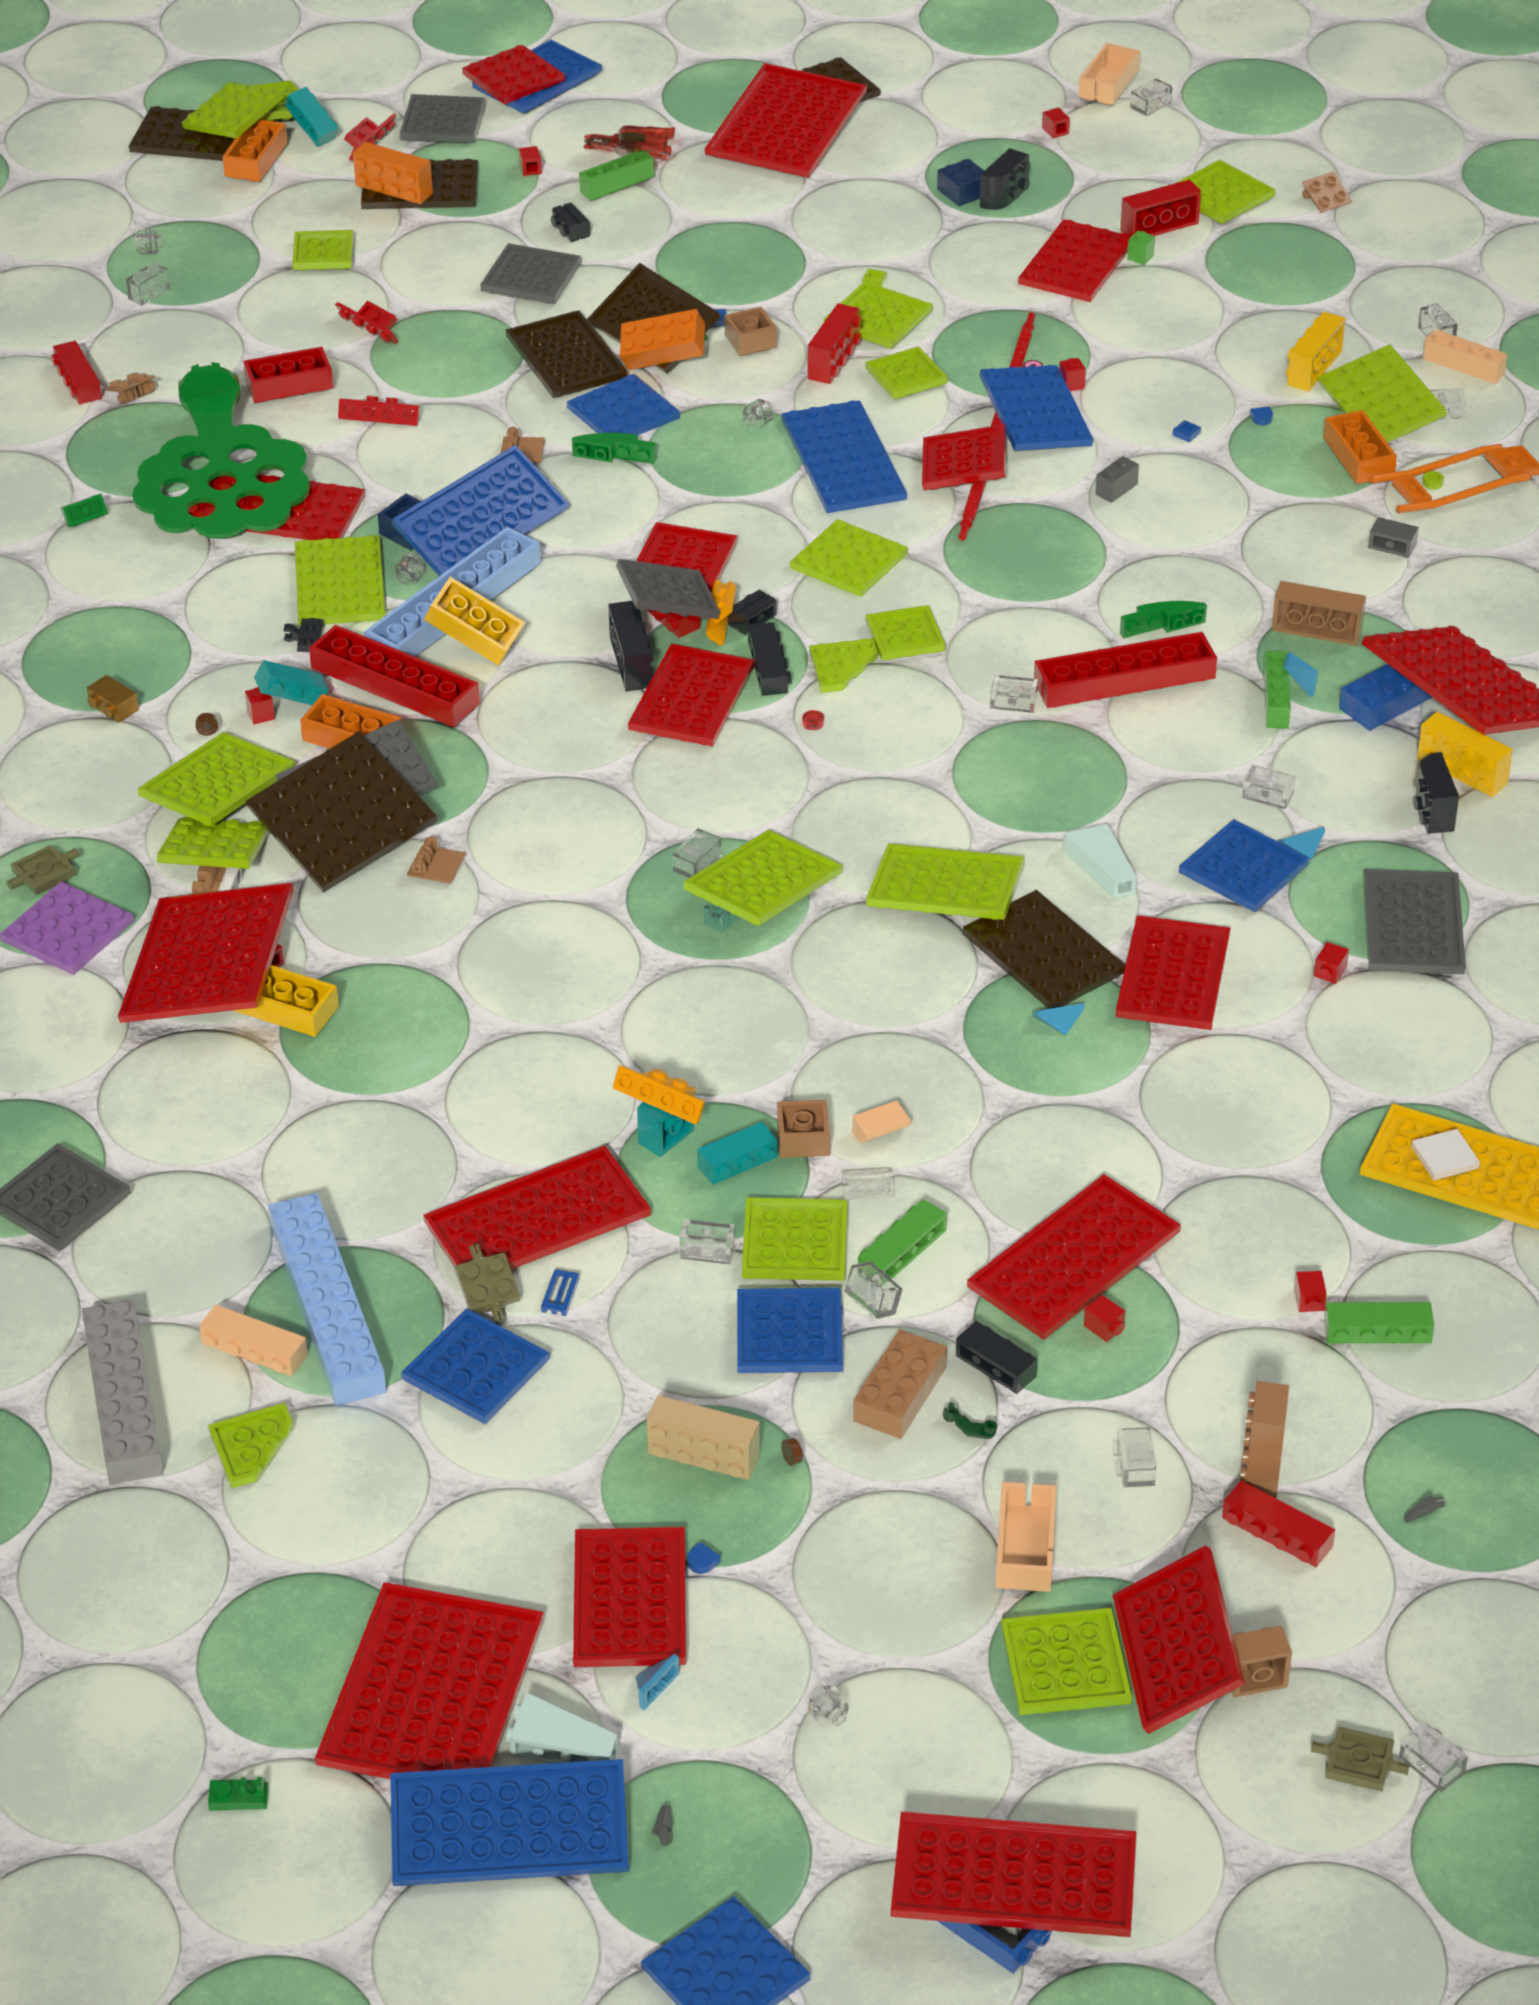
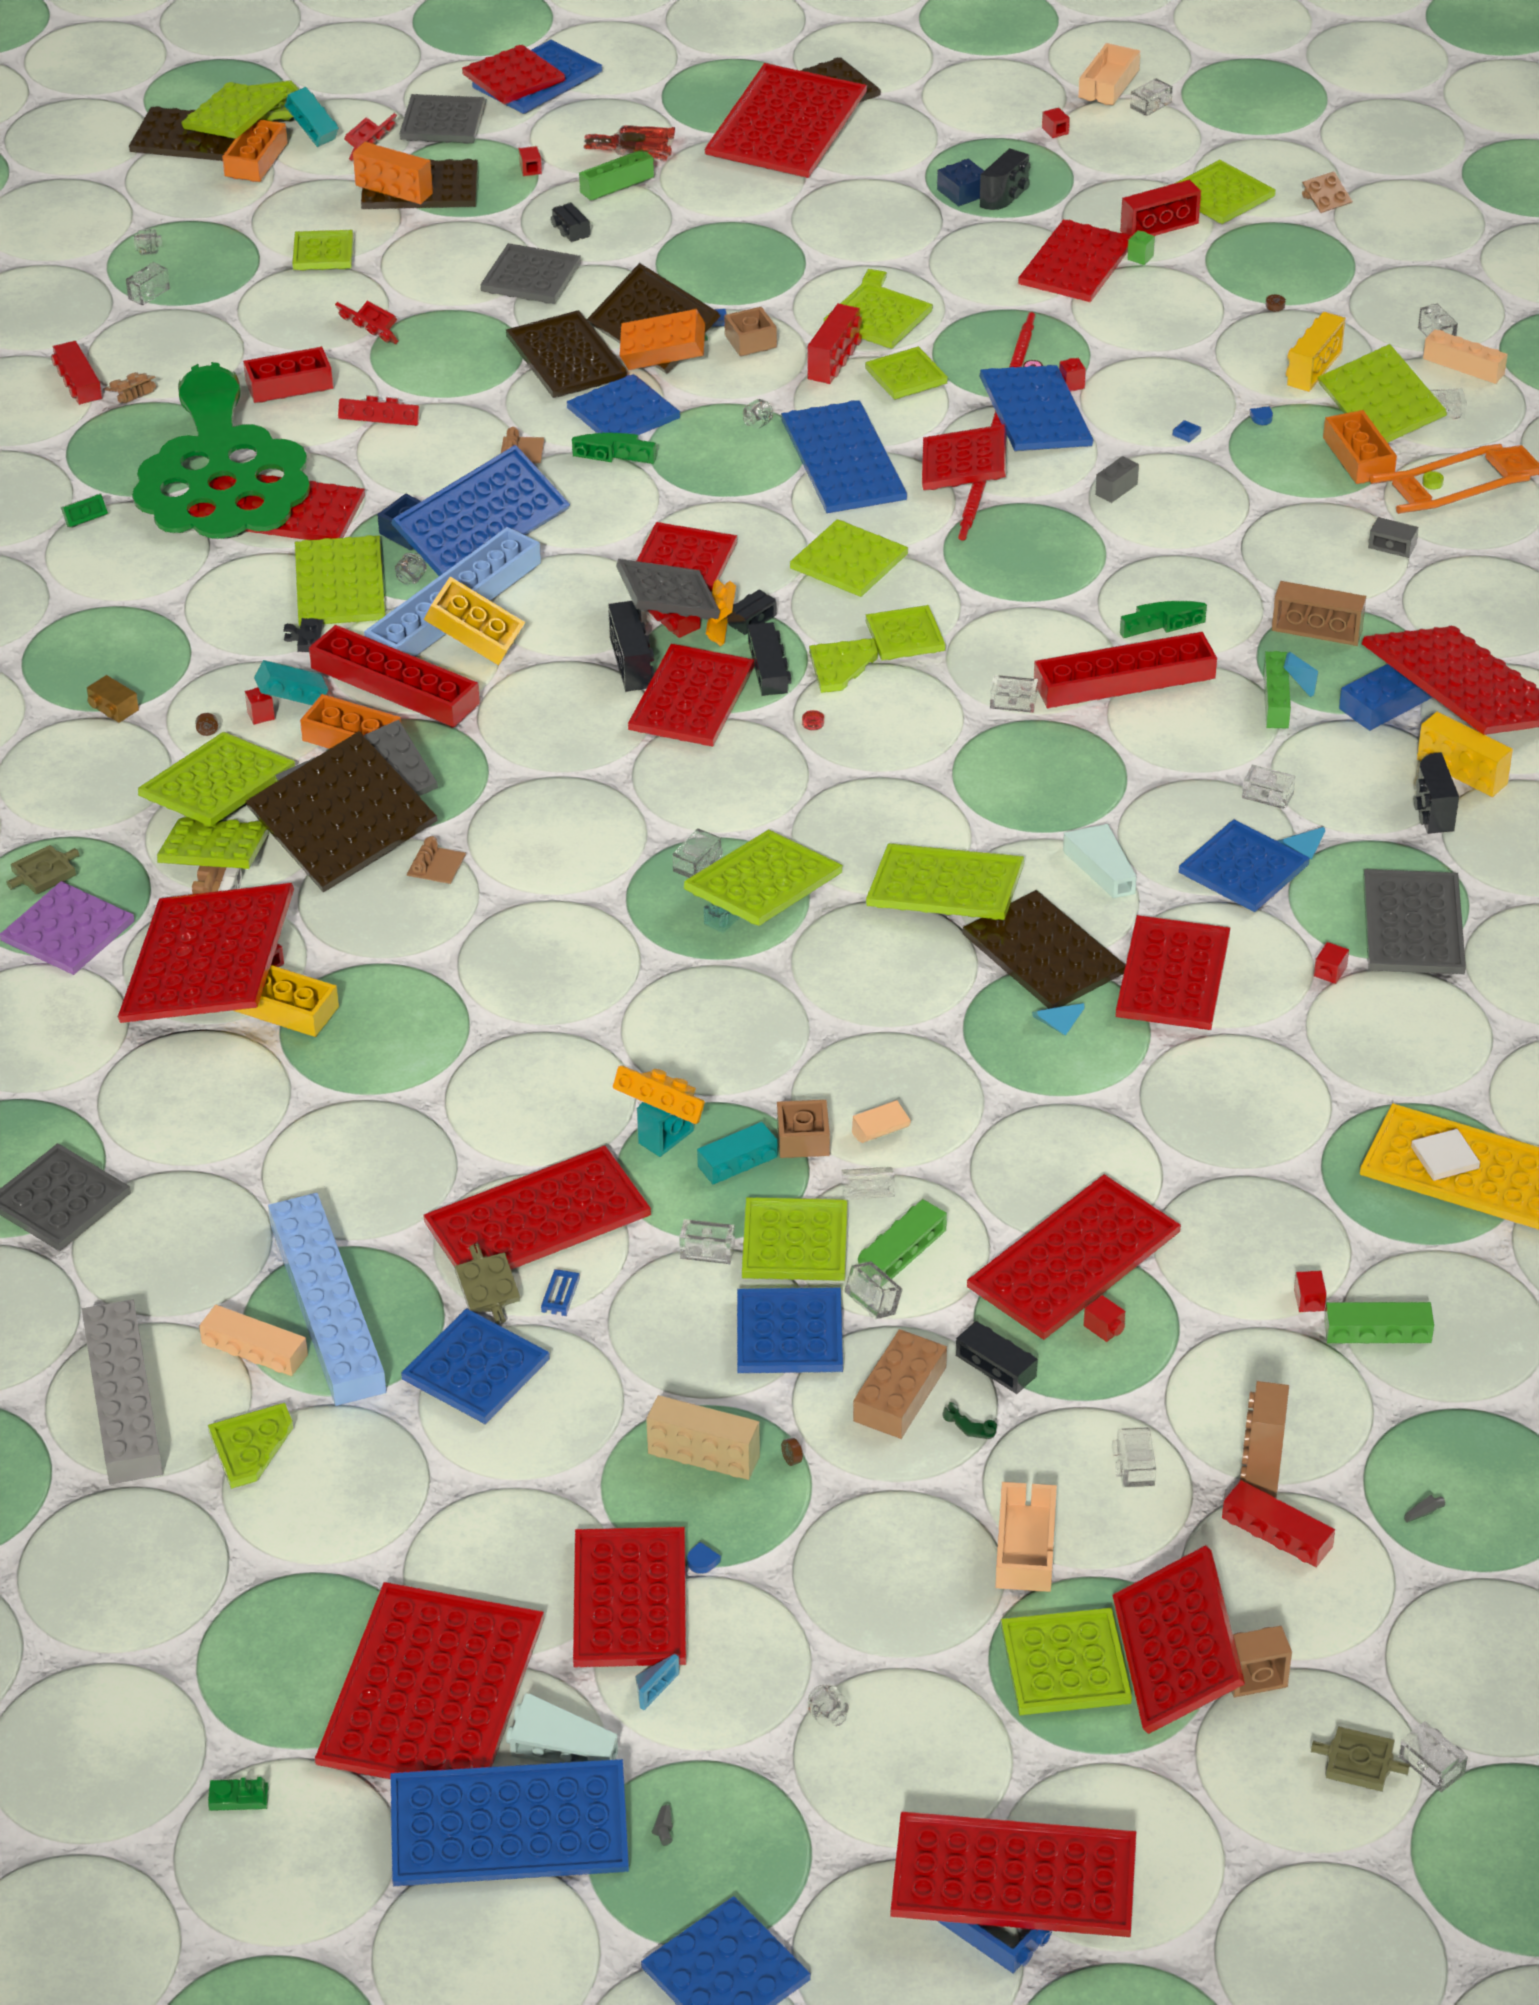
none -> reddish brown tile [1265,294,1286,312]

